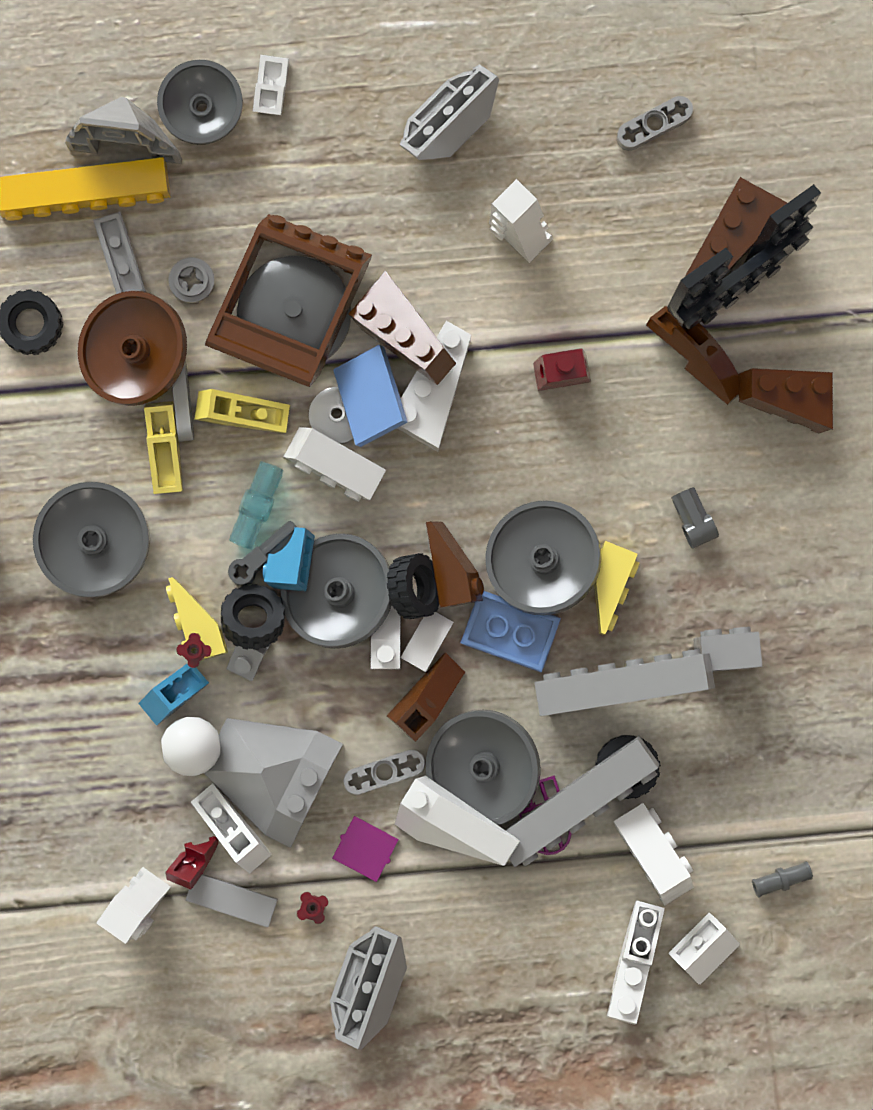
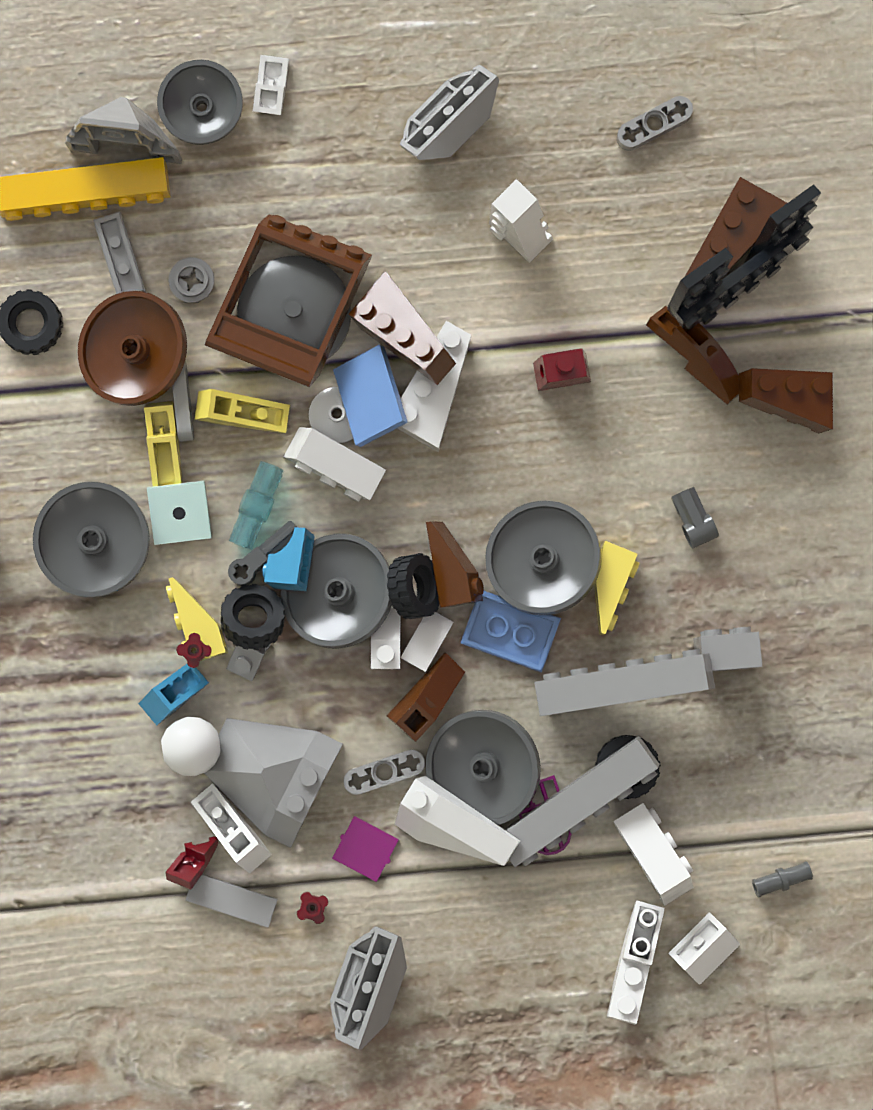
white wedge [97,867,171,944] -> none
none -> light aqua tile [147,481,212,545]

